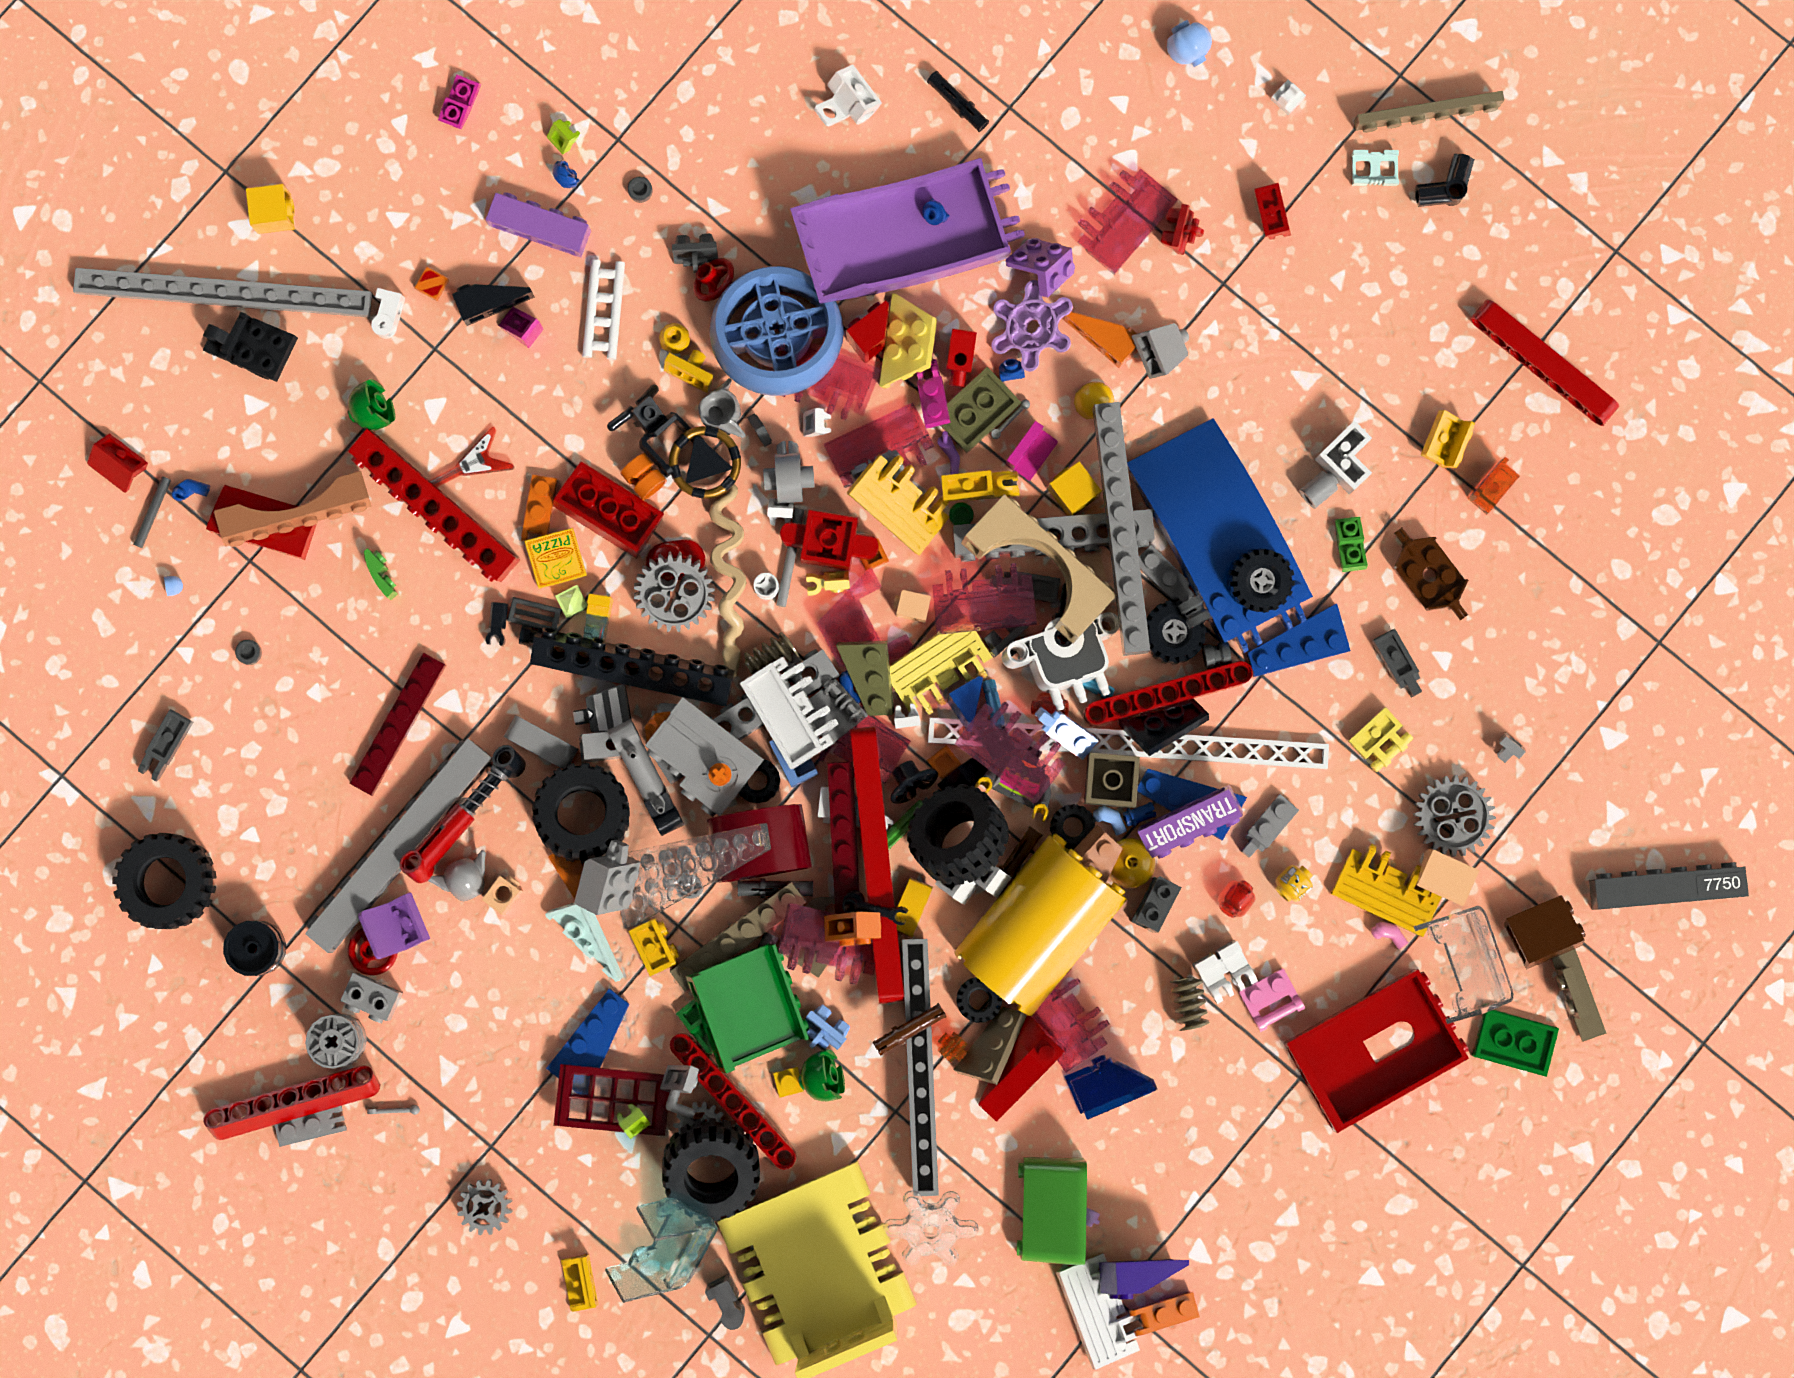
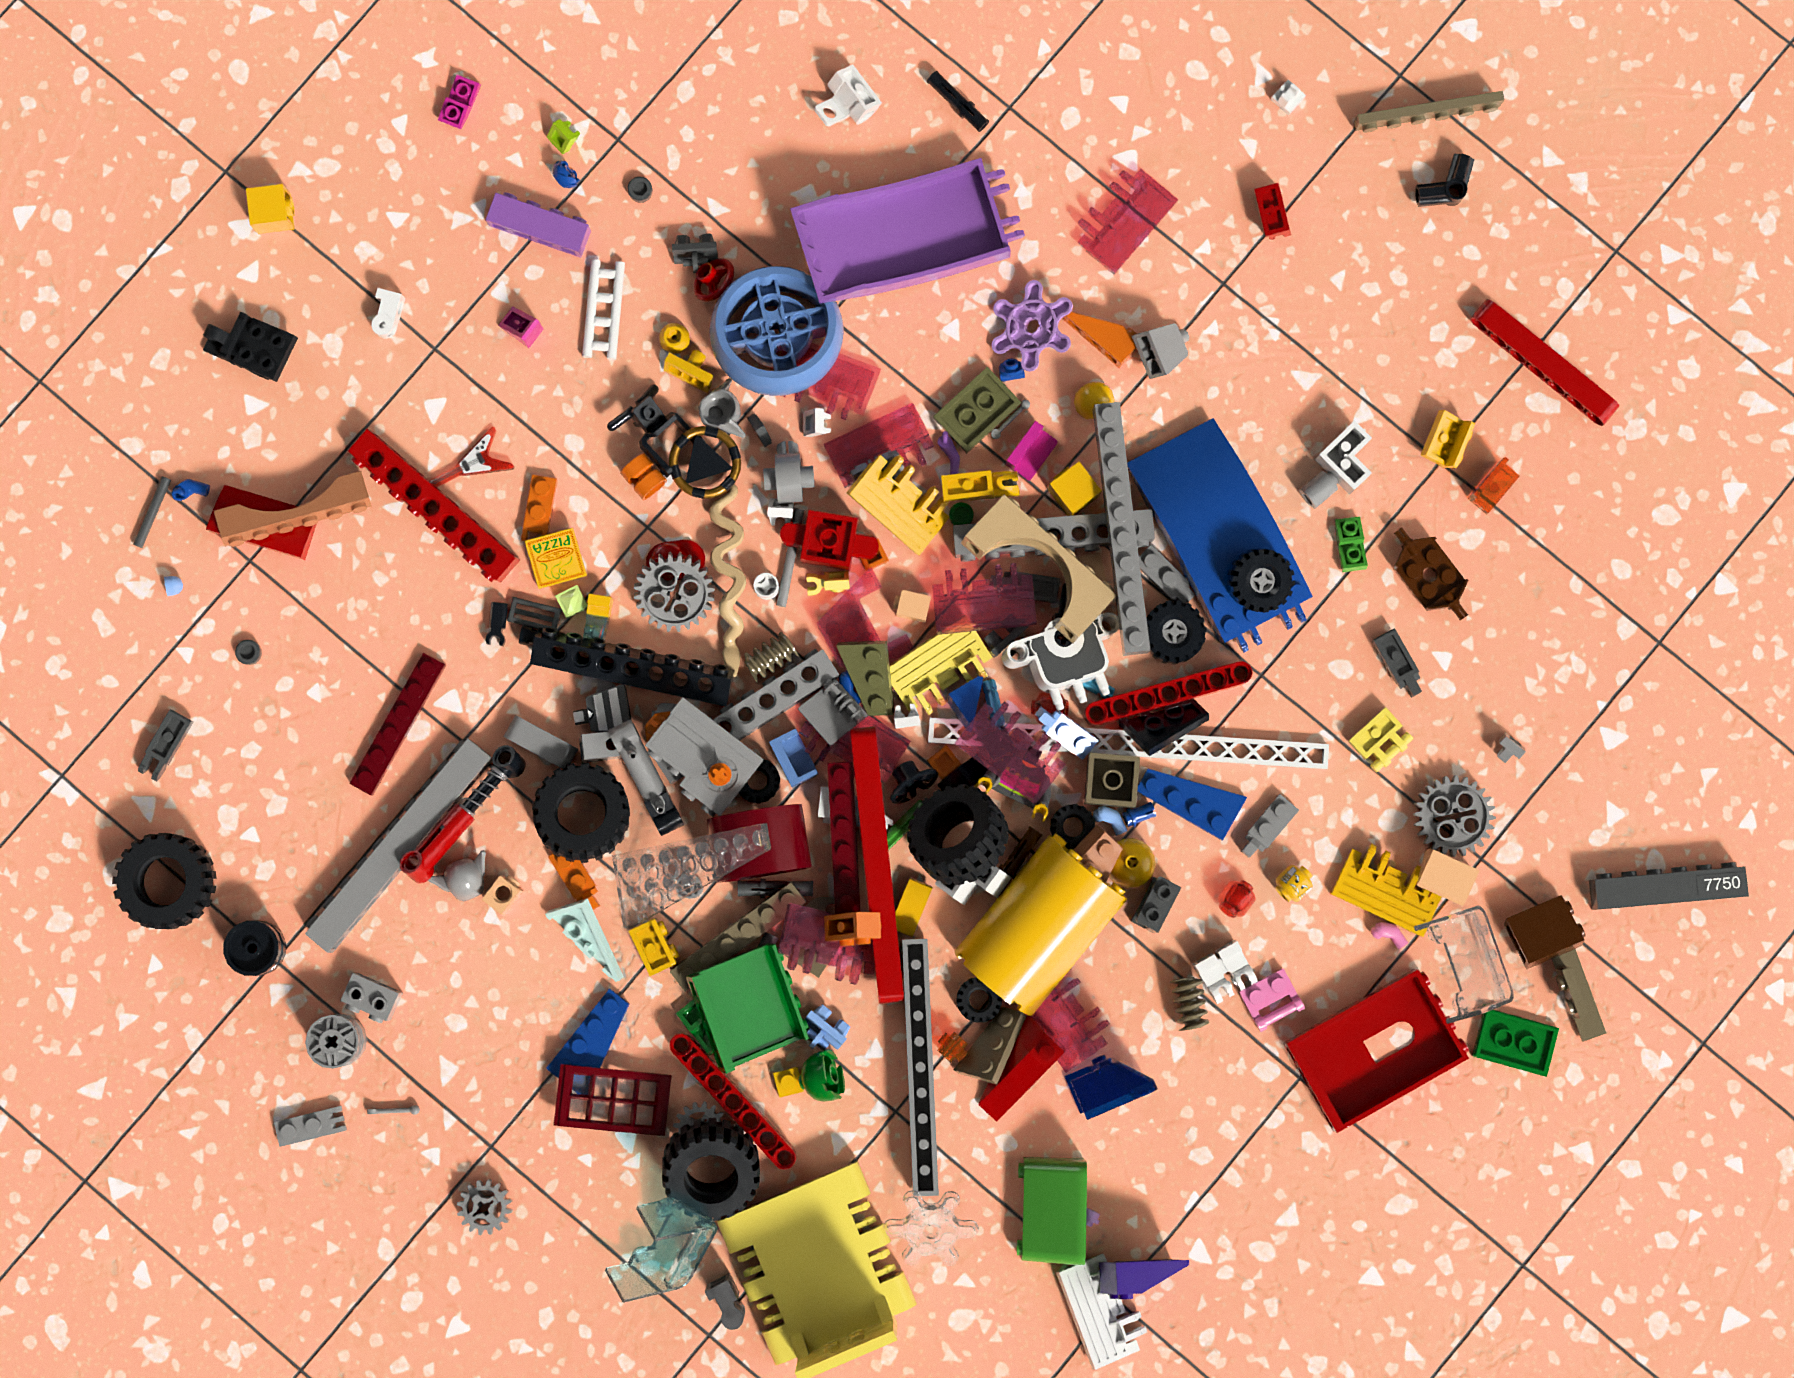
light grey plate [73,268,372,318] -> none
red panel [87,433,148,493] -> none
red beam [203,1065,381,1140] -> none
green cylinder [348,379,396,430] -> none
red piece [348,928,398,976] -> none
medium lavender bracket [358,892,431,959] -> none
bright green slope [364,548,398,600] -> none
orange tile [415,267,449,301] -> none
black slope [452,284,535,326] -> none
red slope [553,461,664,559] -> none
yellow hinge [561,1254,599,1312] -> none
light grey hinge [574,840,641,915] -> none
lime tile [617,1104,651,1139] -> none
light grey plate [660,1065,699,1119] -> none
white hinge [740,657,838,769] -> none
black brick [842,890,908,925] -> none
red slope [846,300,889,364] -> none
reddish brown pin [872,1003,947,1056] -> none
light yellow wing [879,293,937,389] -> none
dark pink hinge [916,359,950,429] -> none
blue plate [922,198,950,225] -> none
red torso [947,329,977,387] -> none
medium lavender bracket [1005,238,1075,298] -> none
orange hinge [1129,1292,1200,1337] -> none
medium lavender brick [1138,784,1243,859] -> none
red hips [1161,204,1204,255] -> none
light blue plant [1167,20,1212,67] -> none
dark grey wheel [1178,595,1212,629] -> none
dark grey wheel [1202,642,1232,670] -> none
blue wing [1247,603,1351,678] -> none
light aqua piece [1351,150,1399,186] -> none

